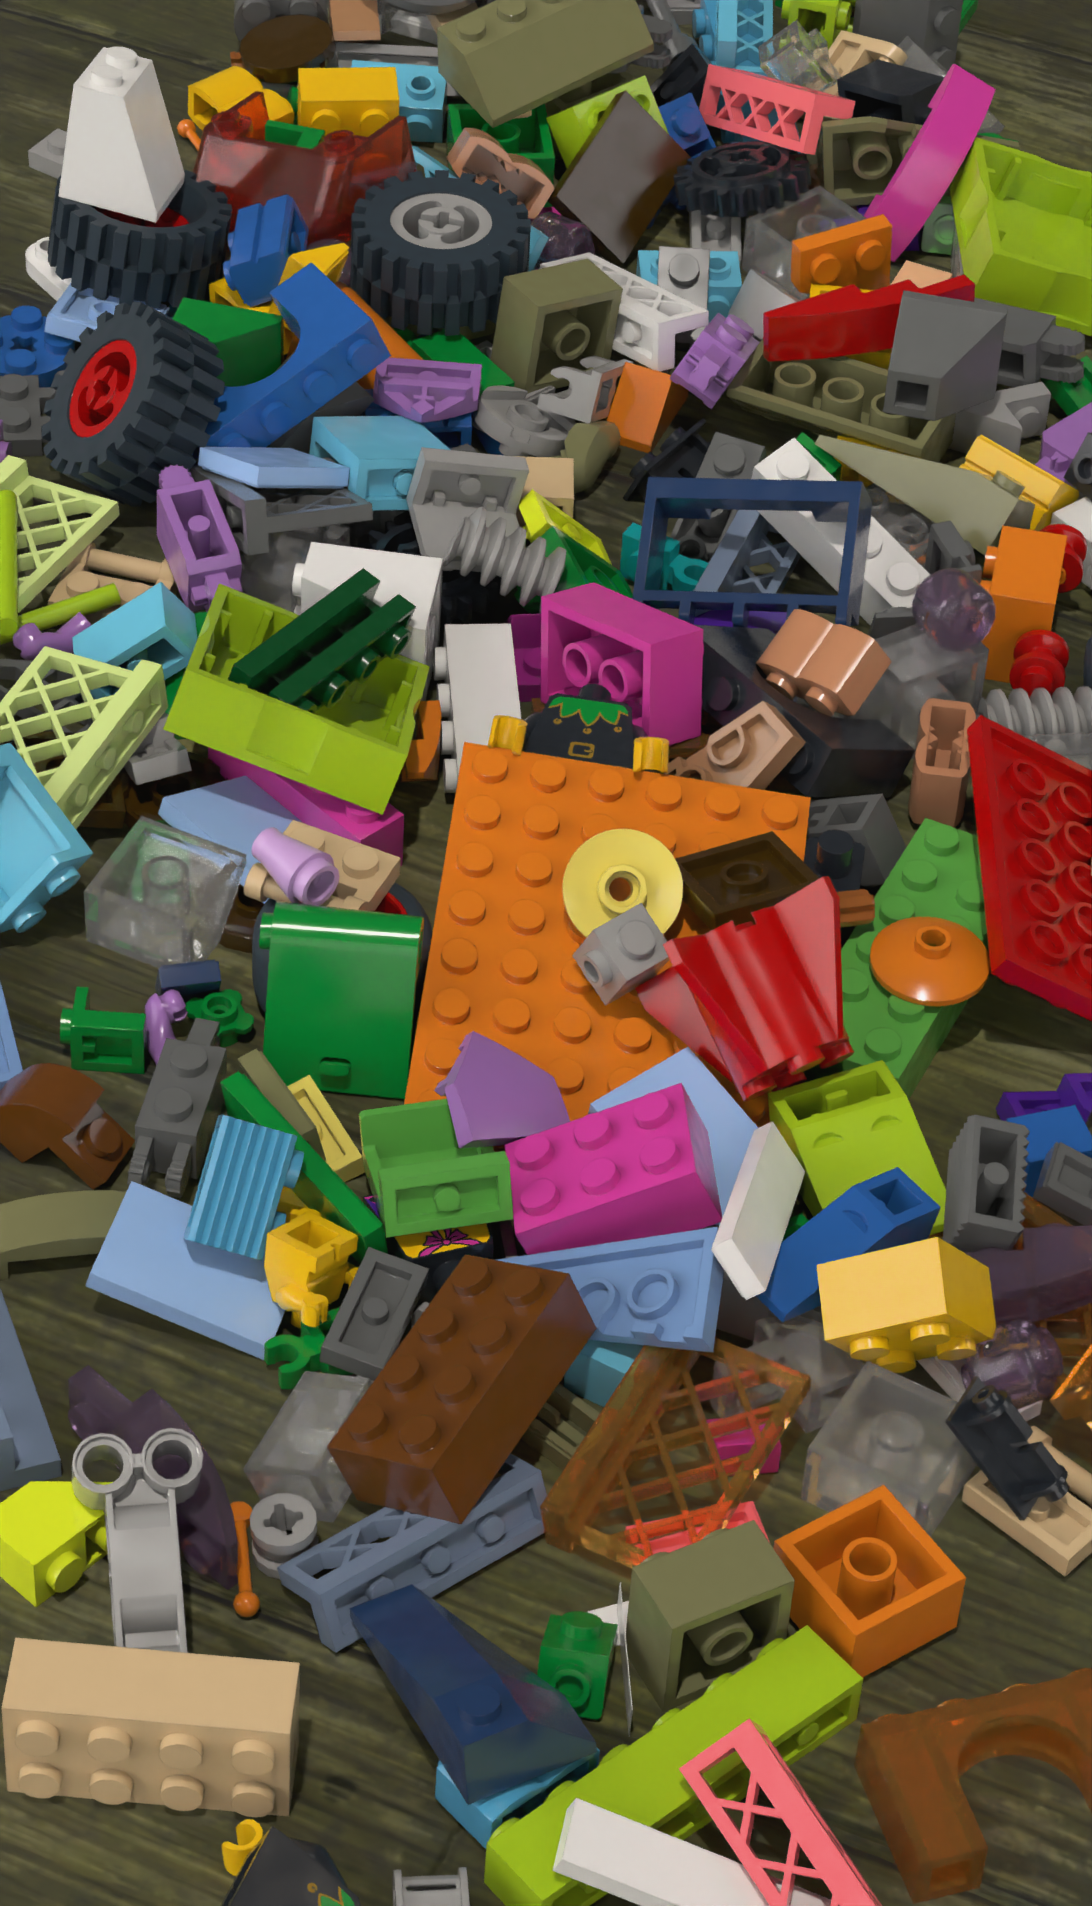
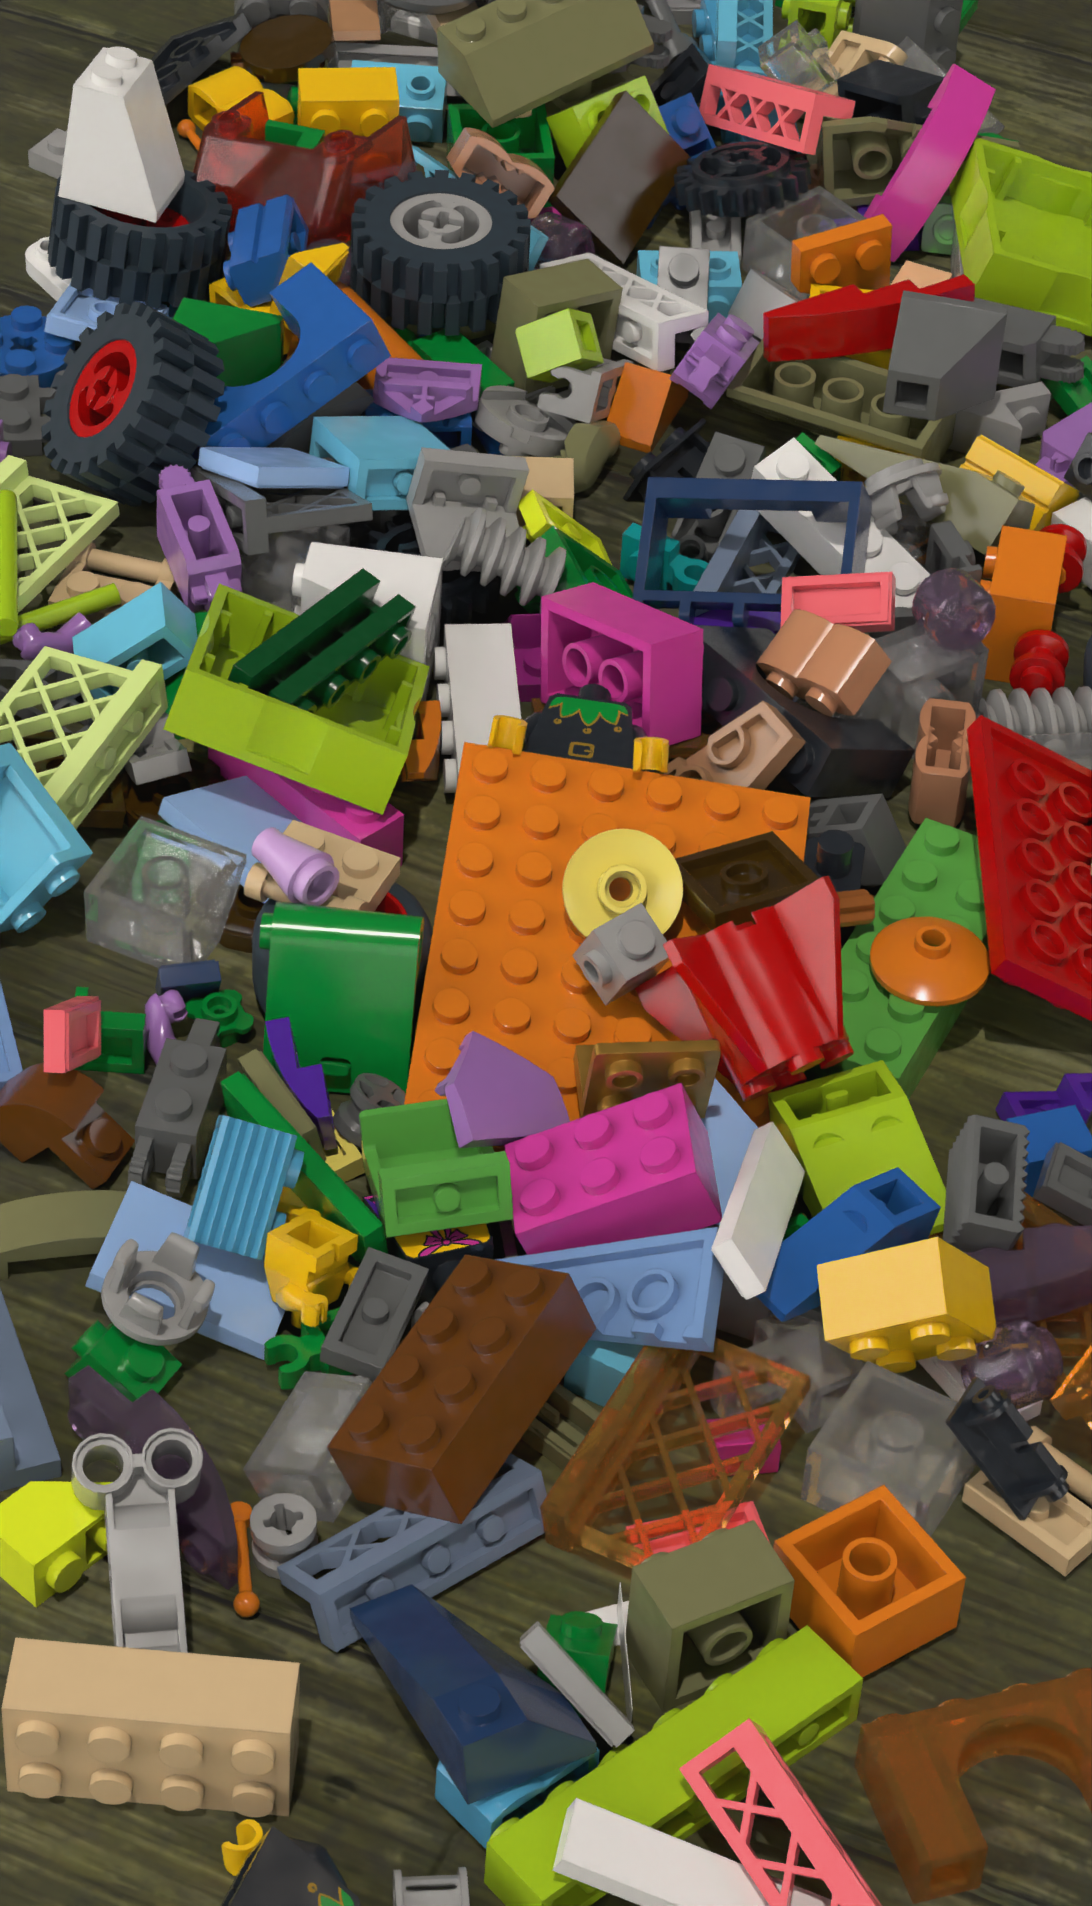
none -> coral tile [44,996,101,1073]
none -> green bracket [64,1320,182,1416]
none -> light grey piece [101,1232,215,1345]
none -> black wing [150,12,252,106]
none -> dark purple slope [265,1017,338,1150]
none -> dark grey wheel [333,1073,406,1148]
none -> lime panel [515,308,604,383]
none -> light grey tile [520,1621,635,1748]
none -> pearl gold bracket [573,1040,721,1118]
none -> coral tile [780,571,896,633]
none -> light grey piece [864,458,949,535]

